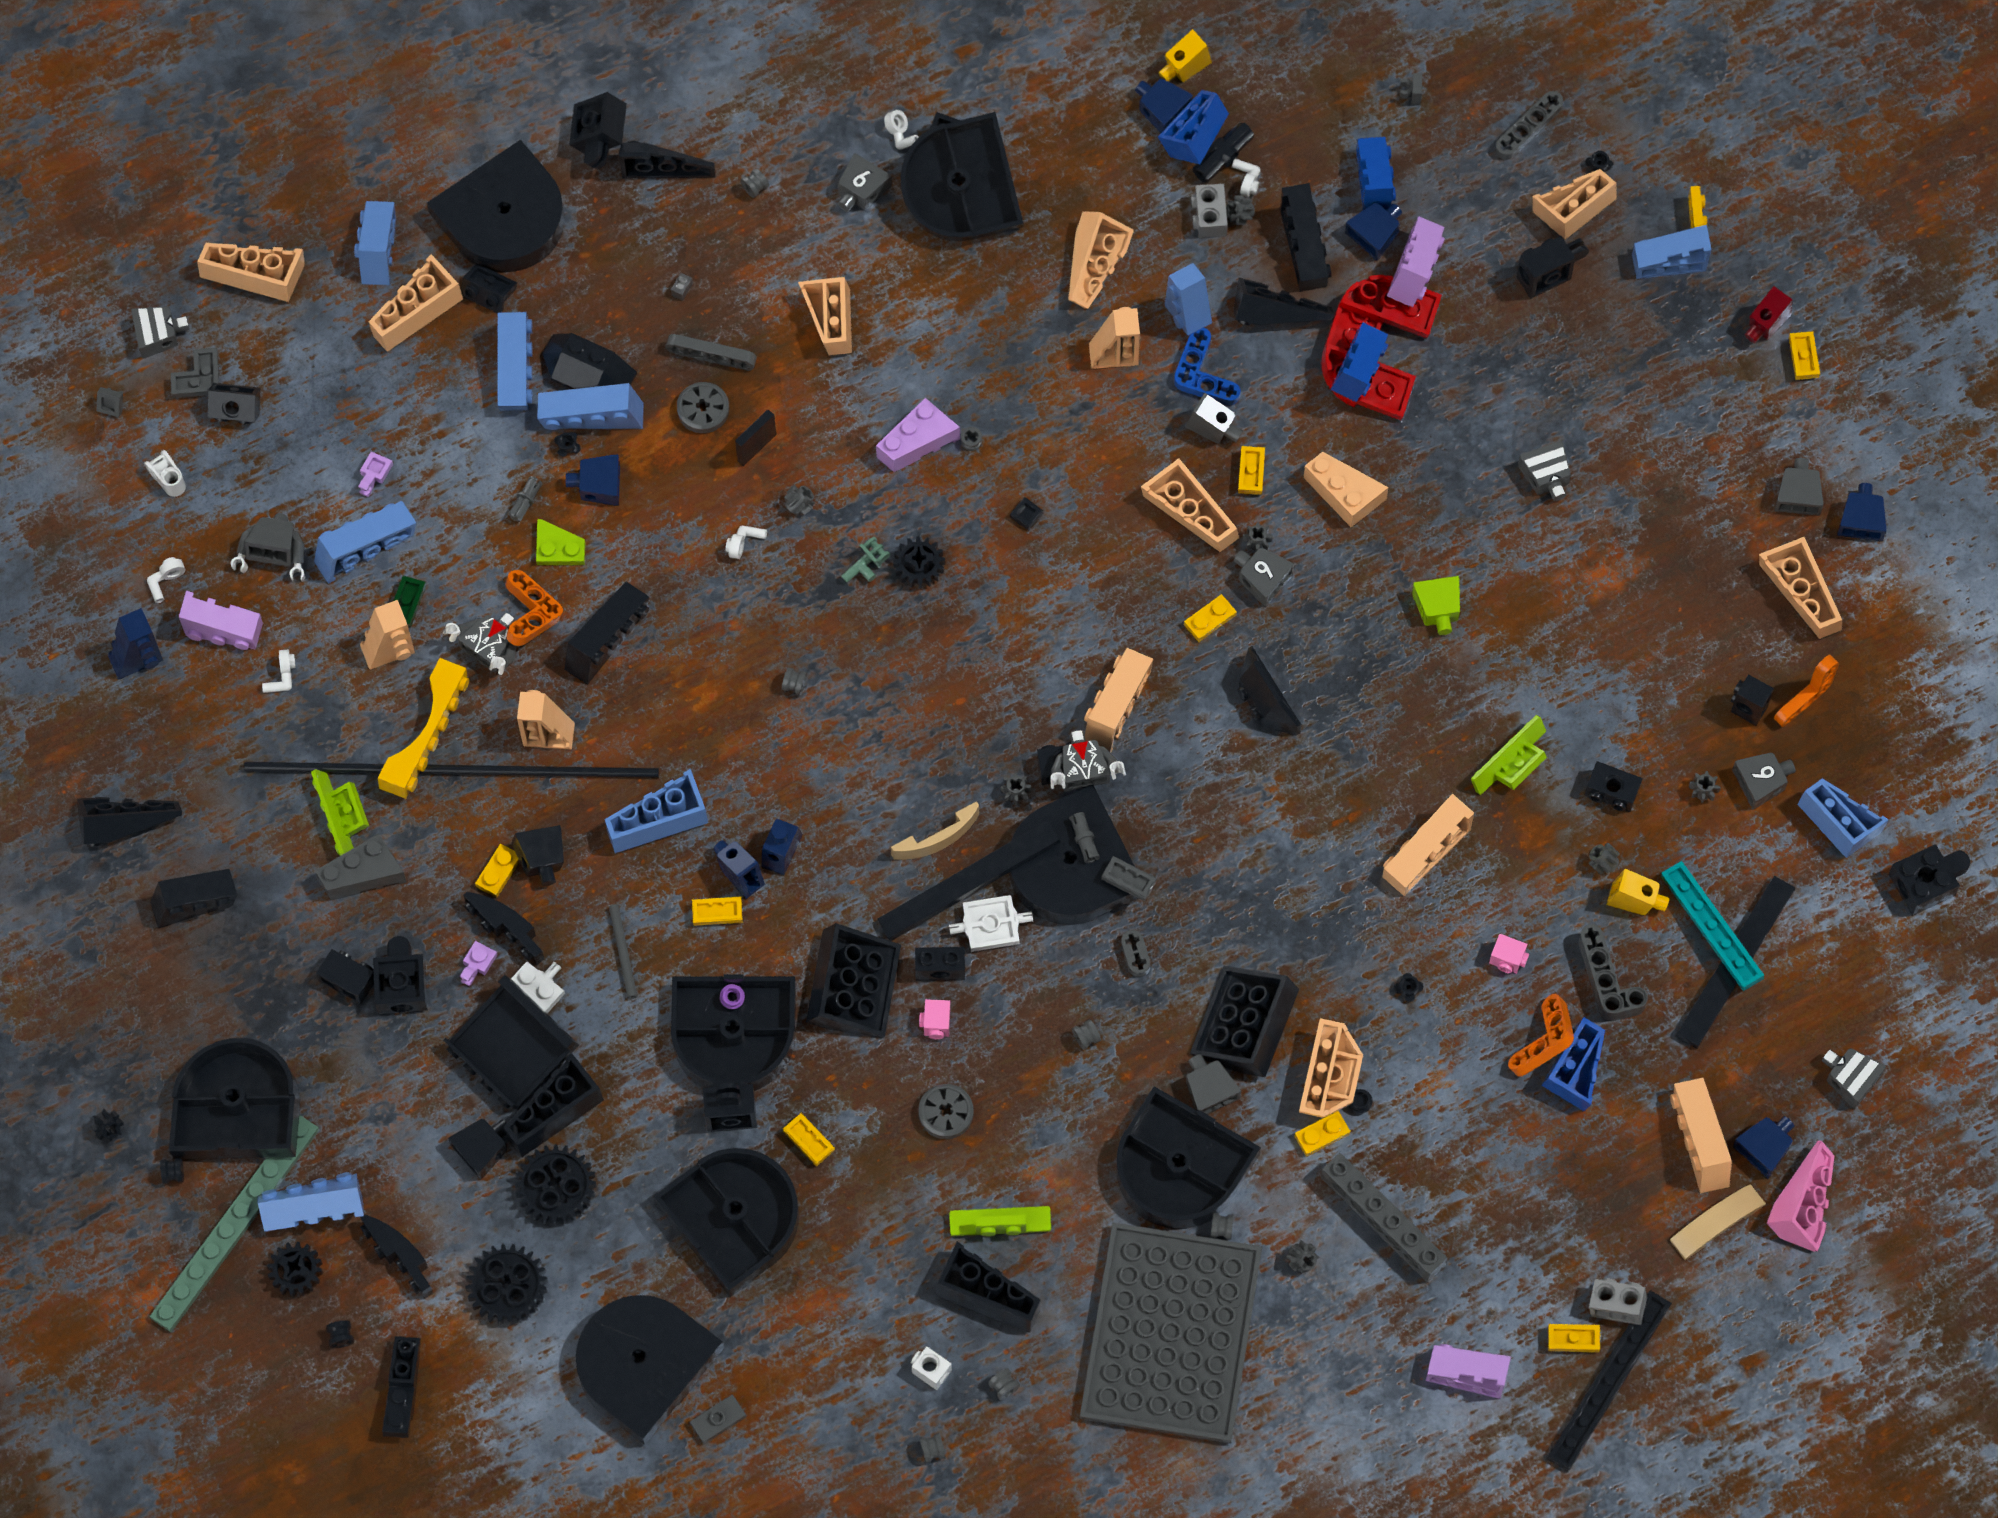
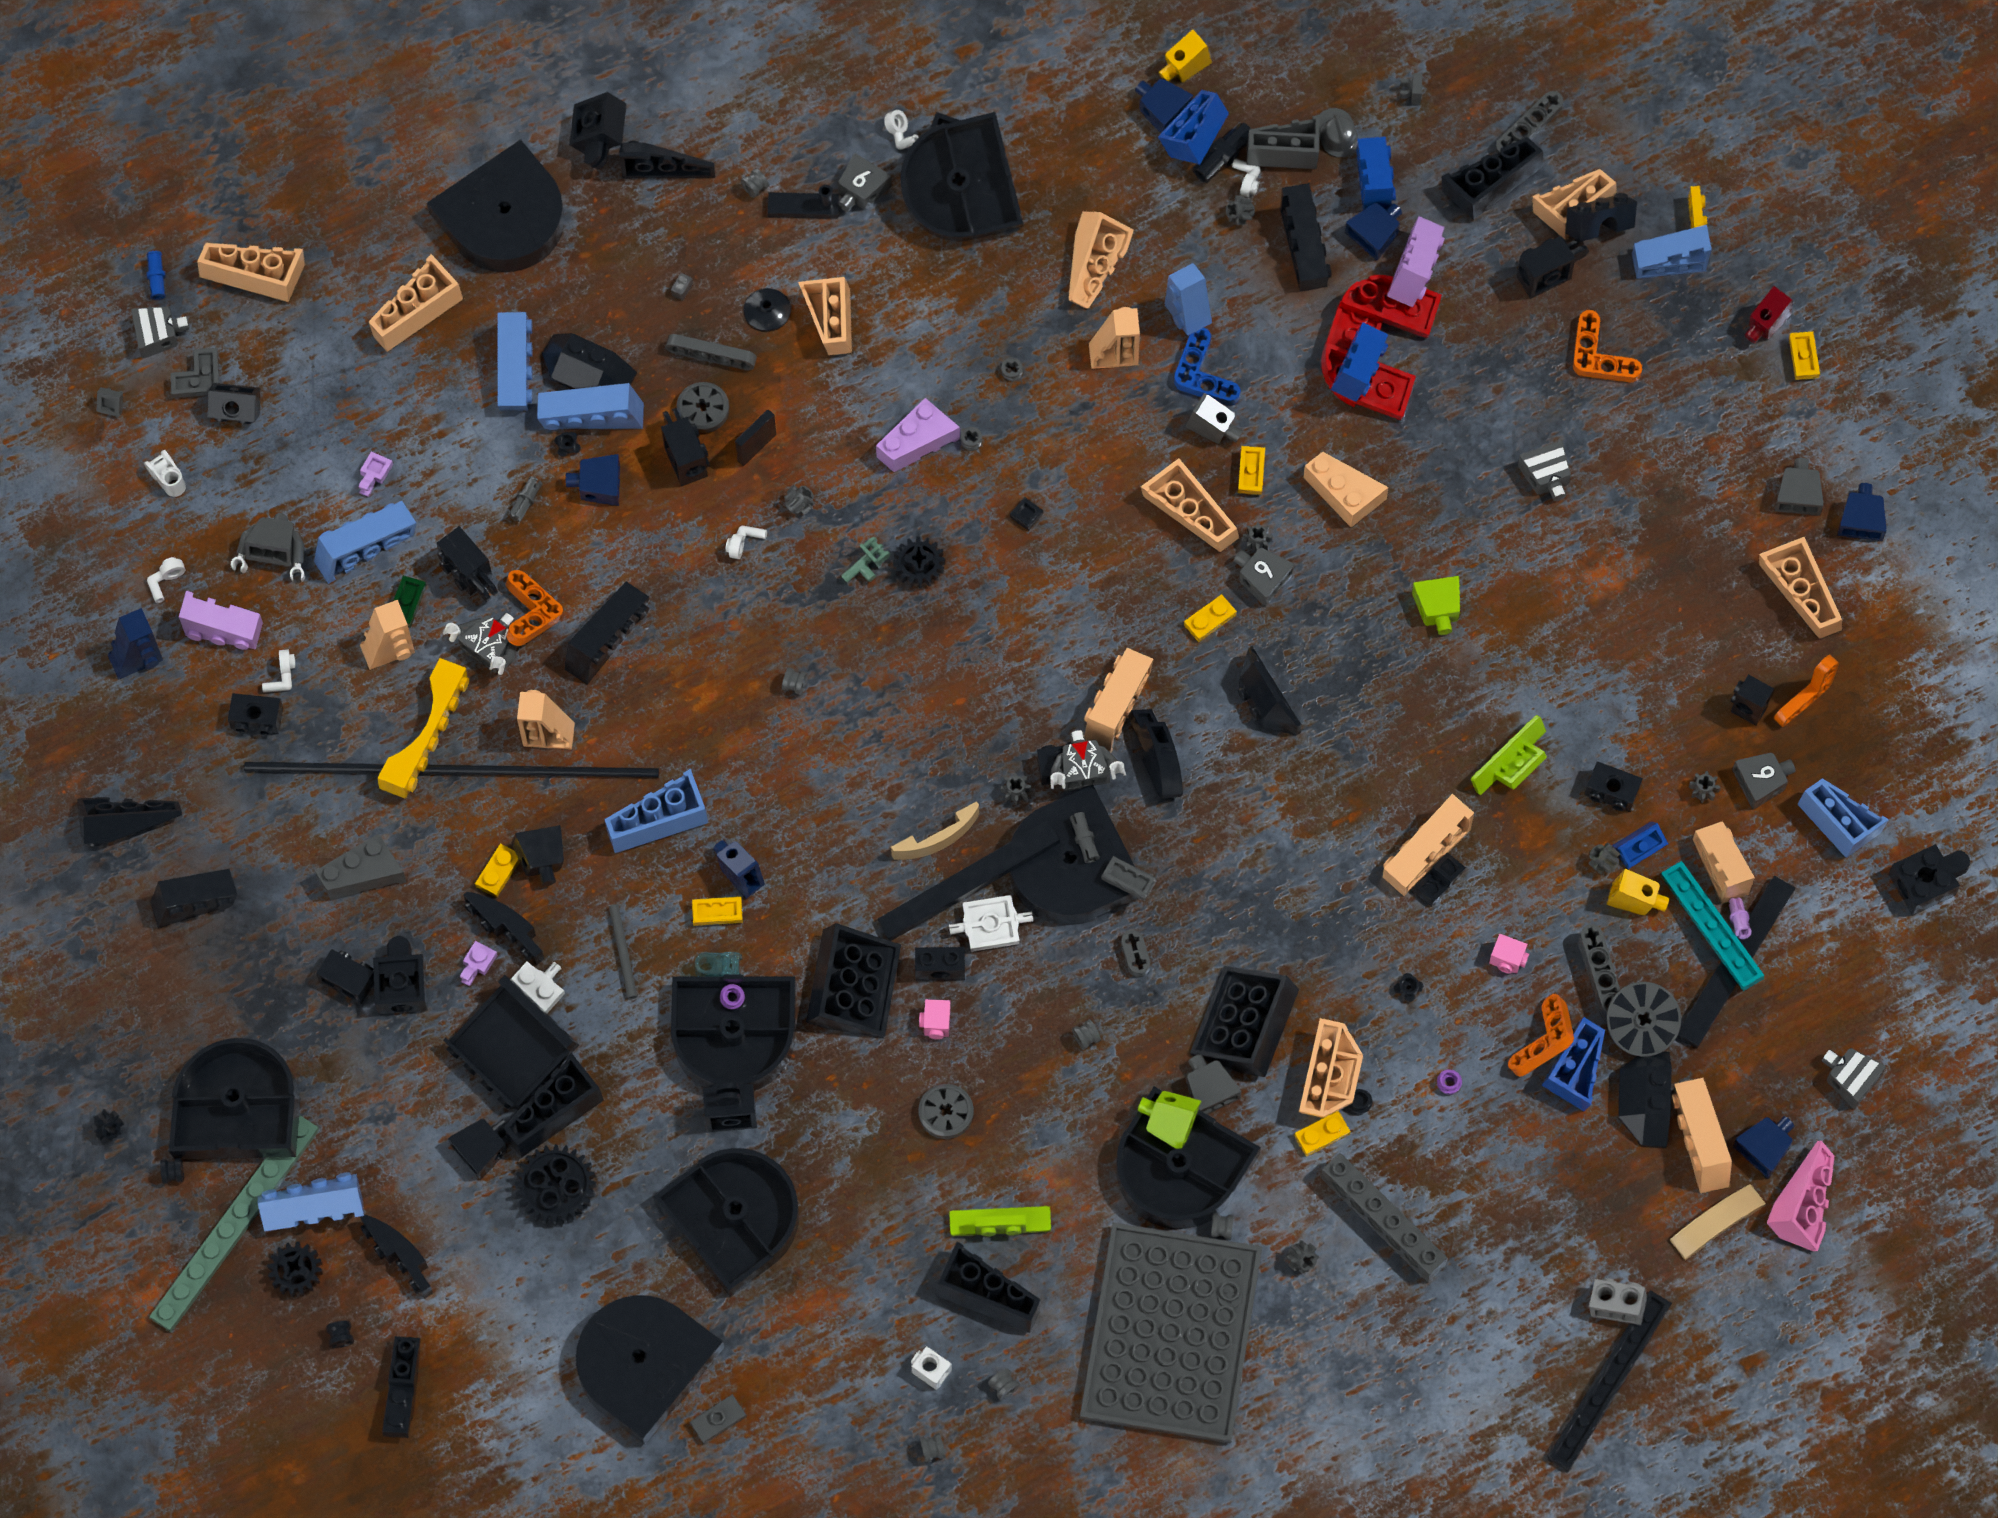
lime bracket [311,769,369,856] -> none
medium blue wedge [355,201,396,285] -> none
black bracket [461,263,517,313] -> none
black gear [465,1243,548,1325] -> none
lime wing [536,519,586,565] -> none
dark blue torso [761,819,803,876] -> none
yellow plate [783,1113,835,1167] -> none
light grey brick [1191,184,1227,238] -> none
black wedge [1233,278,1334,325] -> none
lavender wedge [1426,1344,1511,1399] -> none
yellow plate [1548,1324,1600,1352] -> none
black plate [1585,150,1613,172] -> none
none -> blue pin [146,251,166,300]
none -> black brick [228,693,284,736]
none -> black brick [436,526,498,602]
none -> black brick [661,407,710,487]
none -> clear light blue piece [695,952,742,976]
none -> black dish [744,288,791,332]
none -> black piece [768,185,839,219]
none -> dark grey bush [1001,358,1023,381]
none -> black slope [1128,709,1183,798]
none -> lime torso [1137,1091,1201,1149]
none -> dark grey wedge [1247,115,1319,169]
none -> dark grey piece [1319,108,1358,157]
none -> black slope [1413,852,1466,907]
none -> medium lavender plate [1437,1070,1462,1094]
none -> black wedge [1442,136,1543,220]
none -> black arch [1565,193,1637,242]
none -> orange beam [1573,310,1642,382]
none -> dark grey piece [1606,982,1681,1056]
none -> blue slope [1612,822,1668,869]
none -> black wedge [1618,1052,1672,1148]
none -> light nougat wedge [1693,821,1755,904]
none -> lavender axle [1729,897,1752,939]

